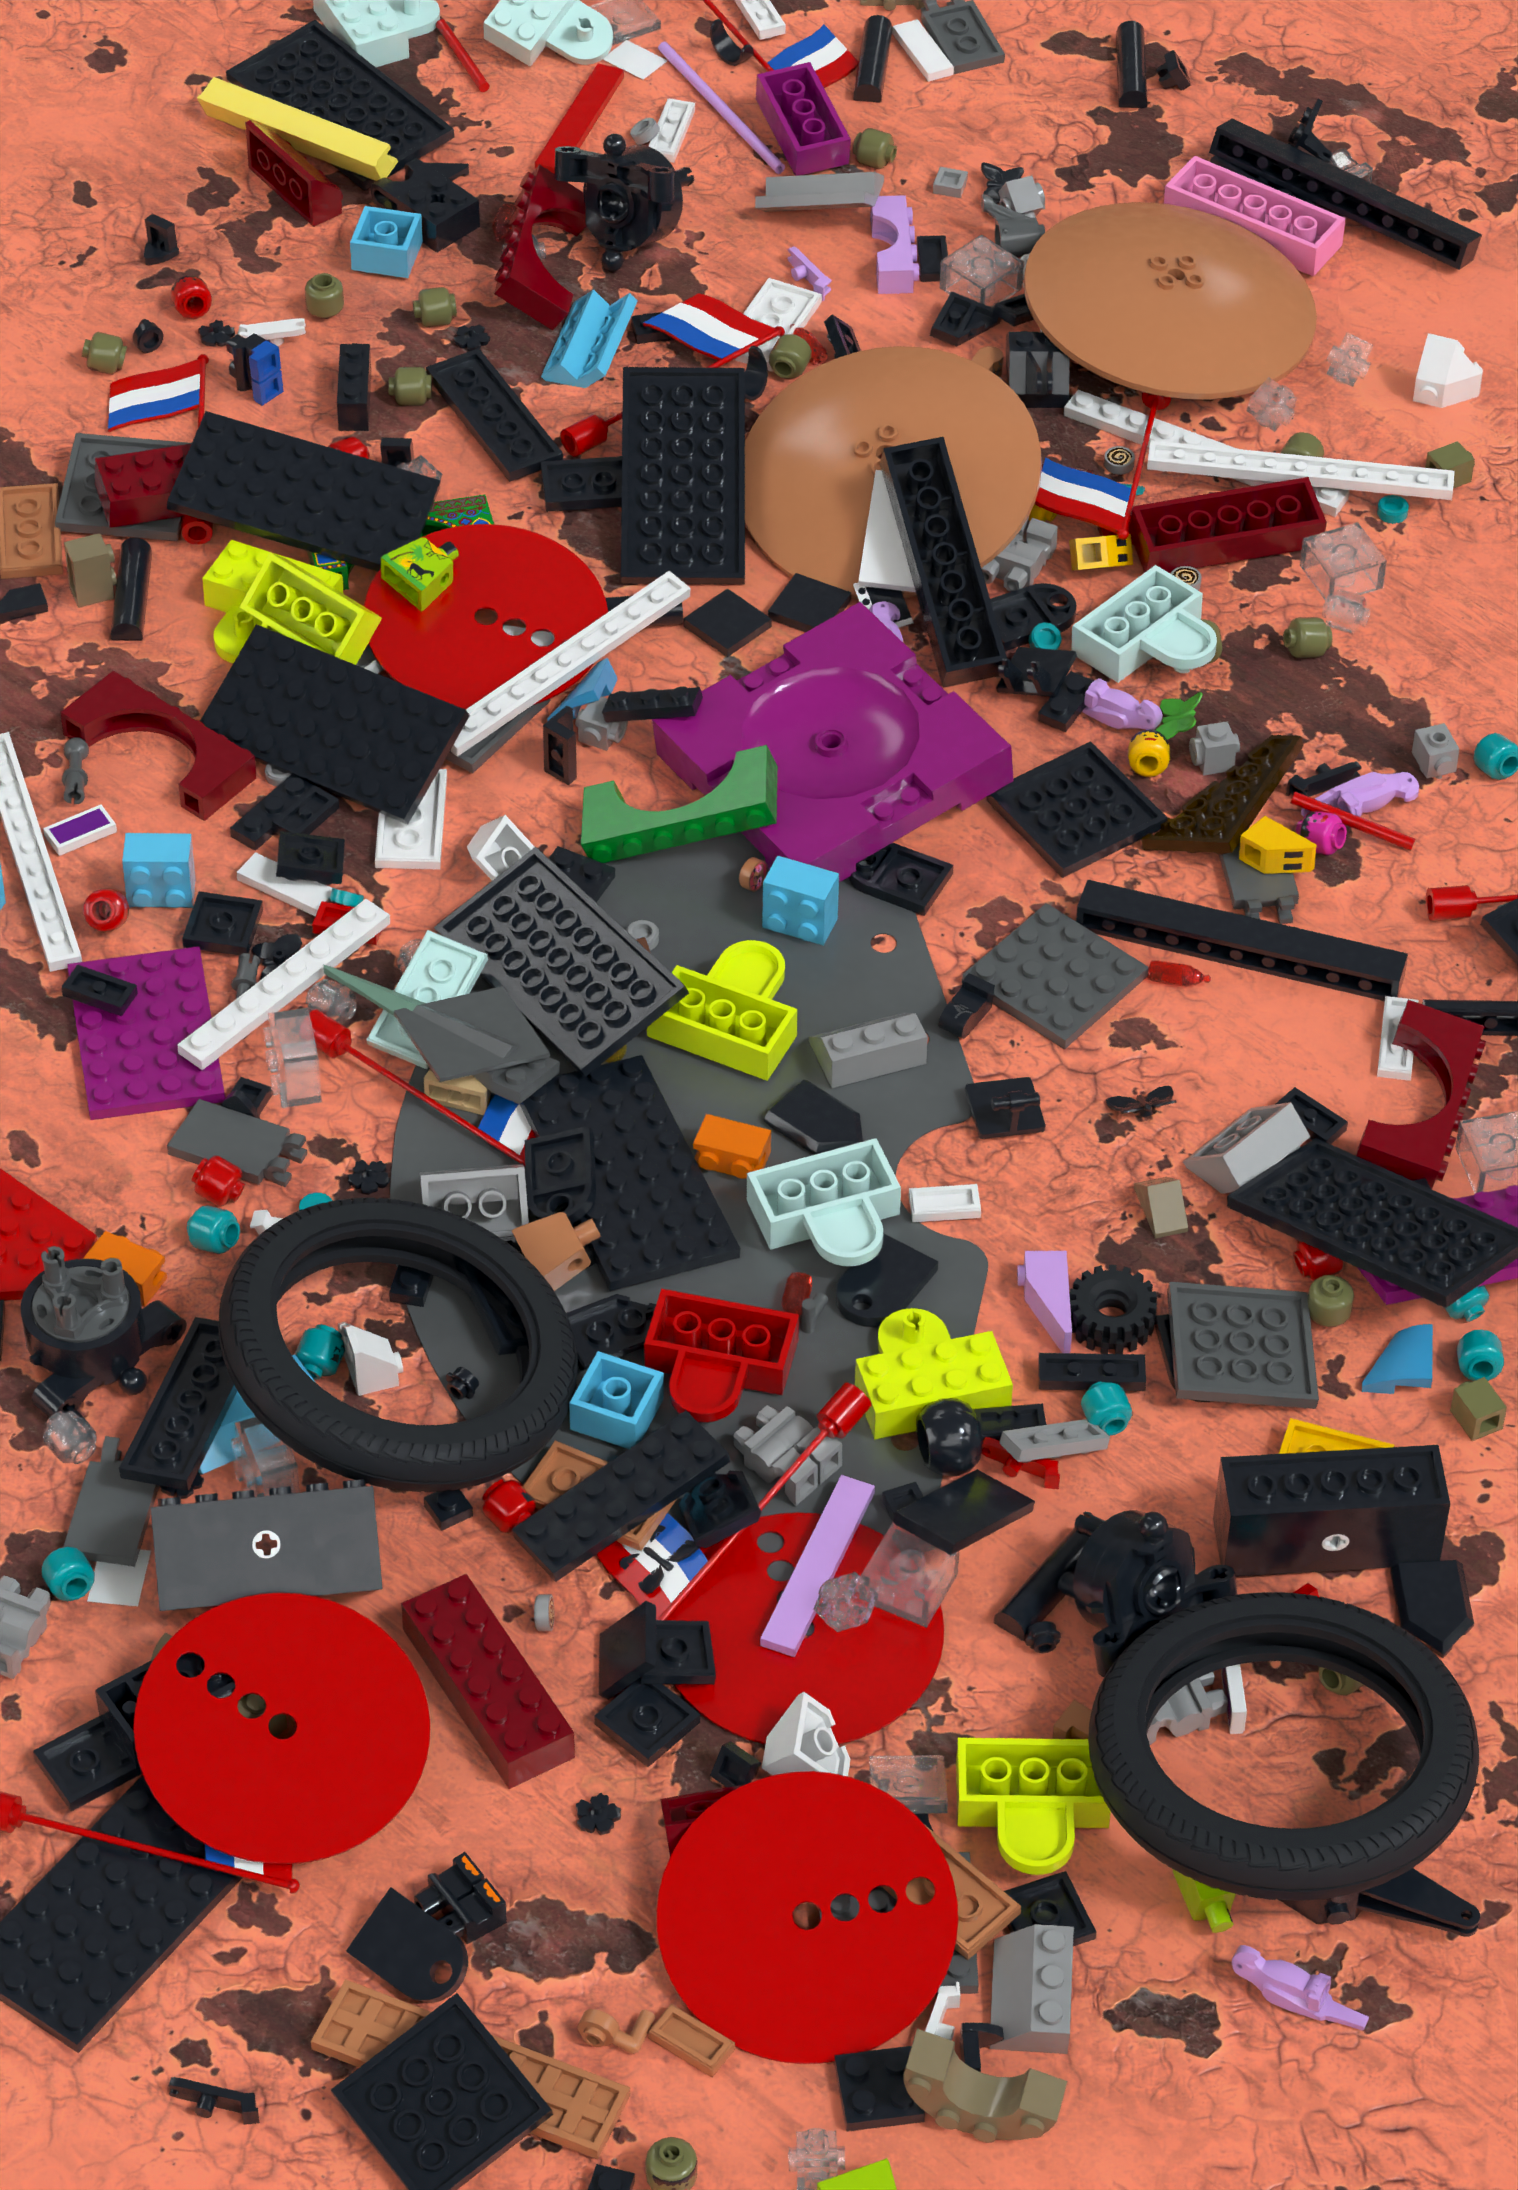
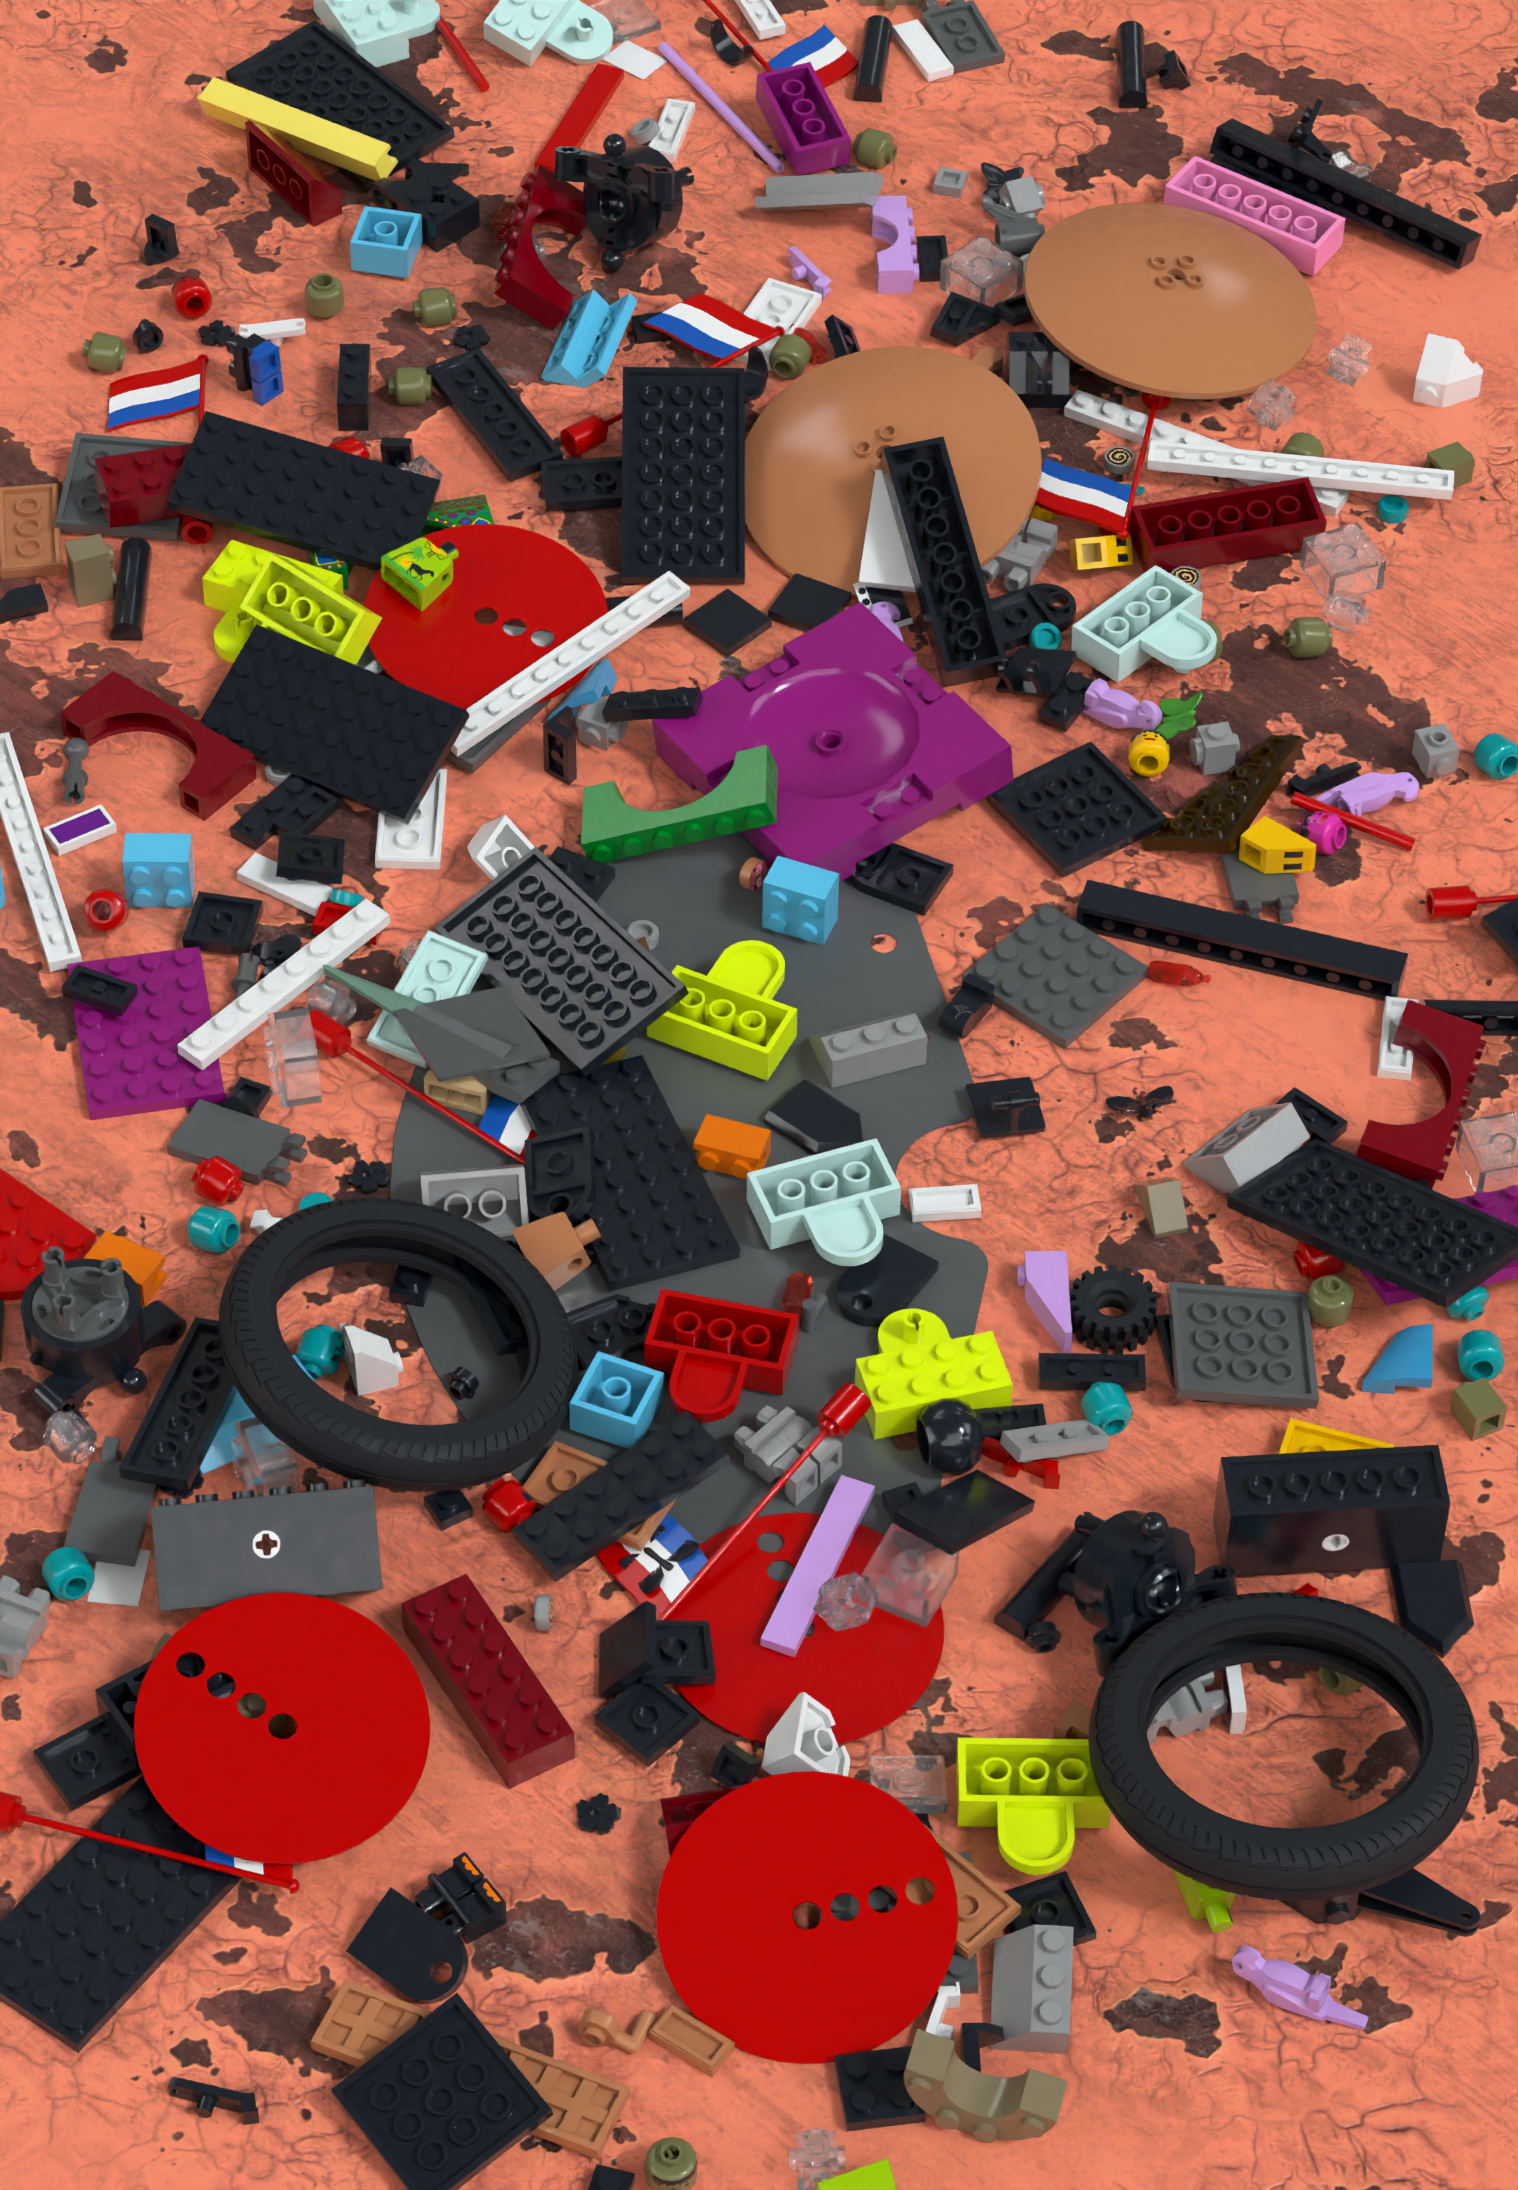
black tile [678,1470,762,1548] -> none

